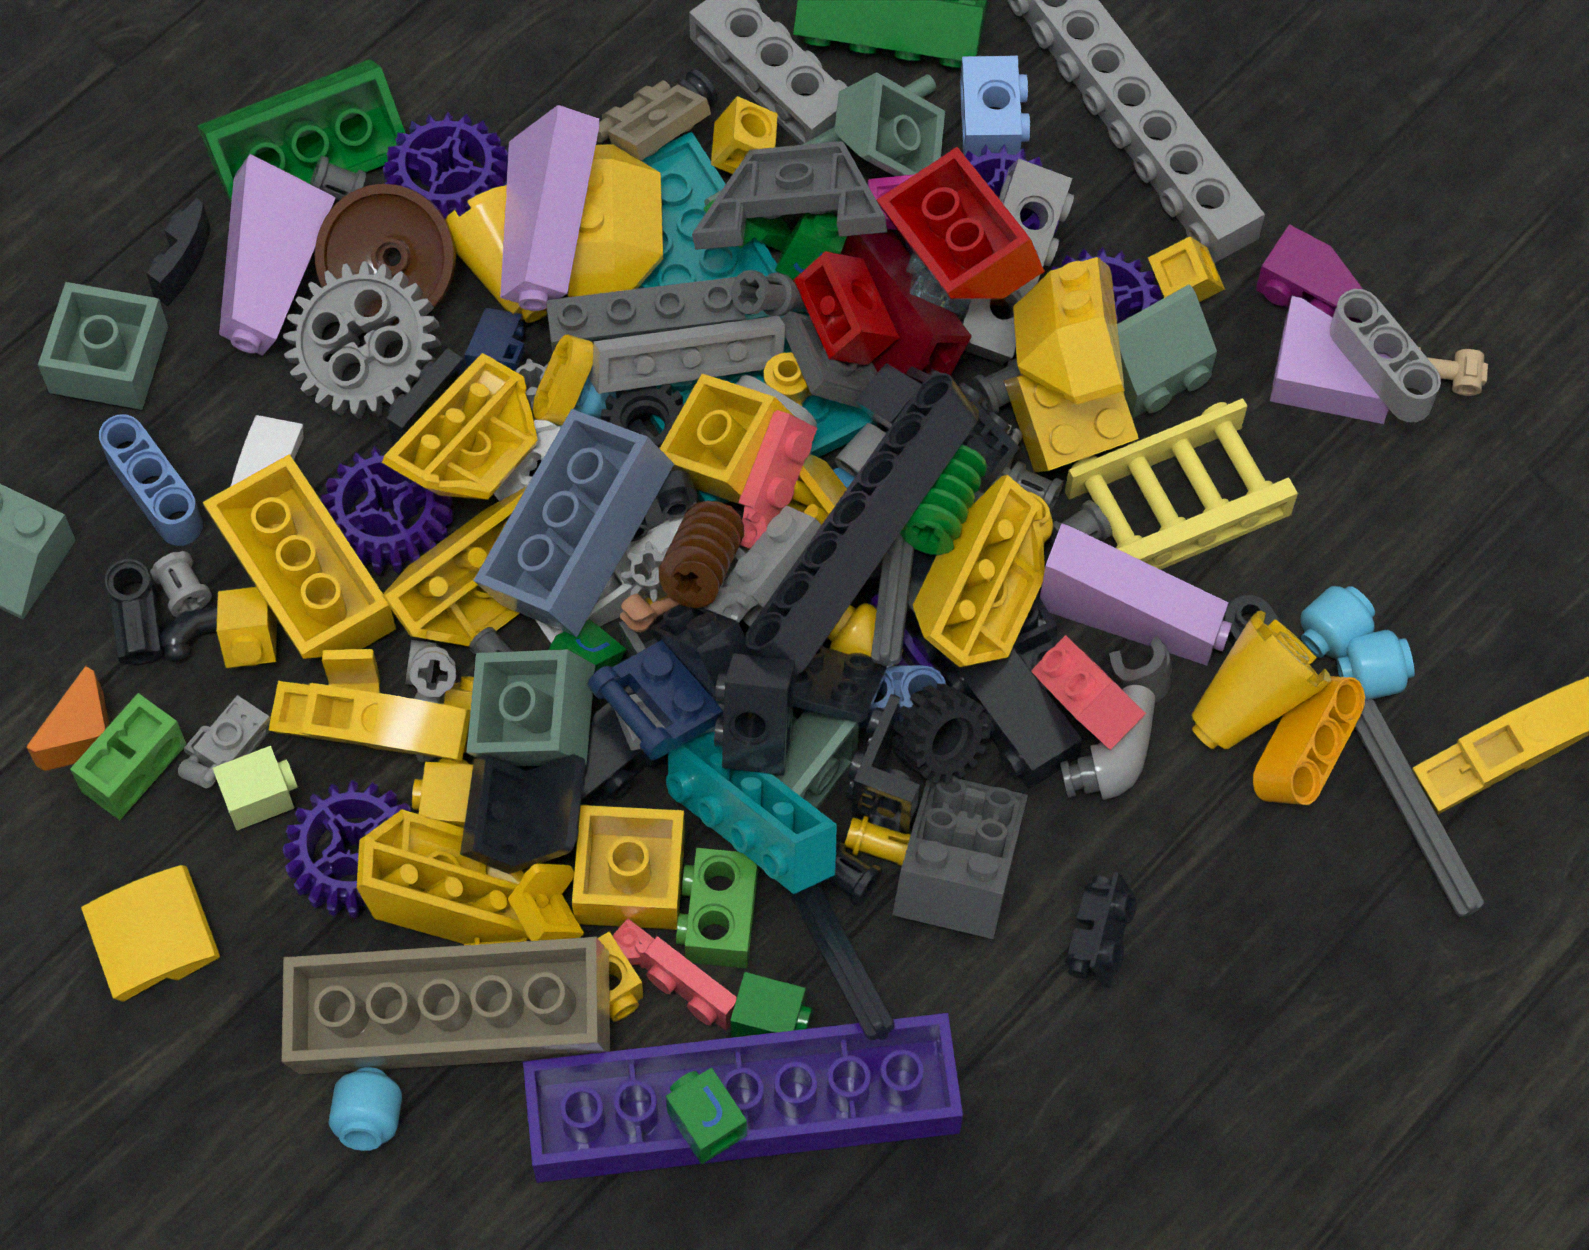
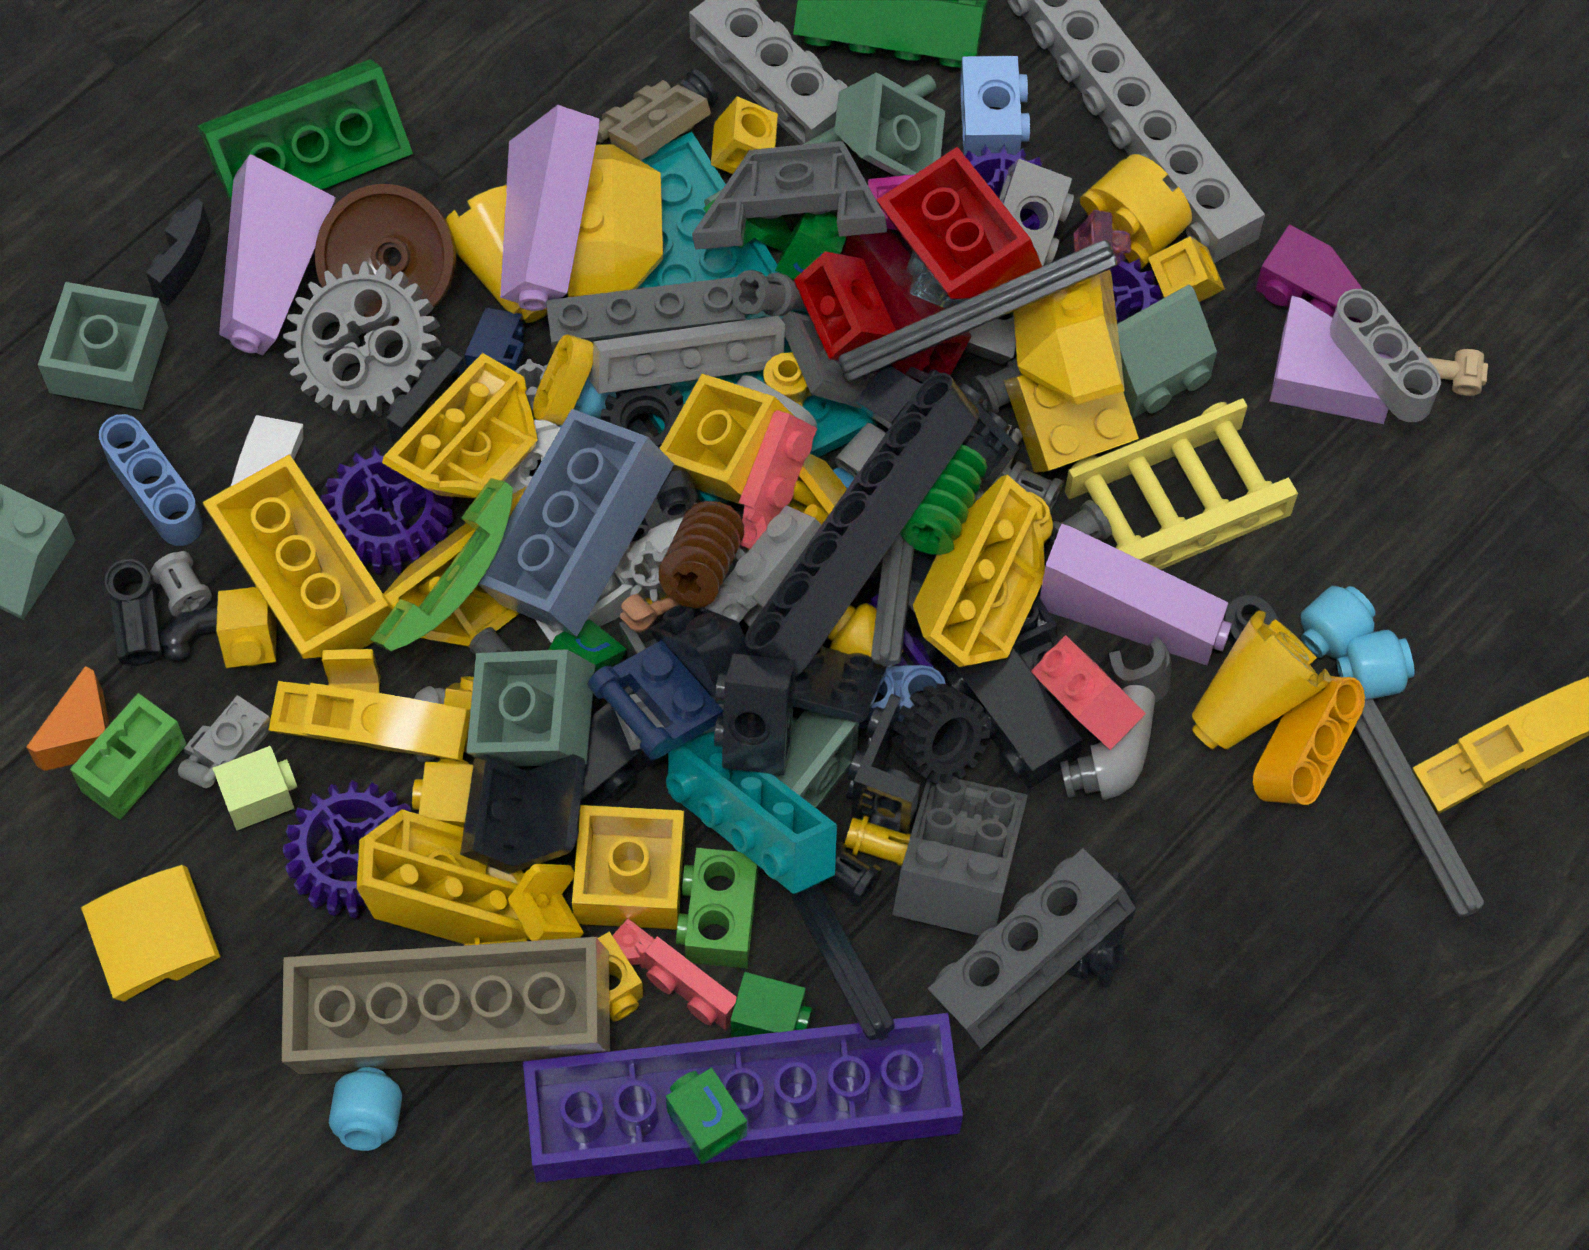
dark grey bush [310,155,366,201] -> none
dark purple gear [383,112,508,219] -> none
light grey connector [405,640,456,697] -> none
none -> bright green slope [370,478,513,651]
none -> black axle [839,240,1117,382]
none -> dark grey brick [927,848,1136,1049]
none -> clear pink tile [1074,210,1131,266]
none -> yellow brick [1080,154,1192,269]

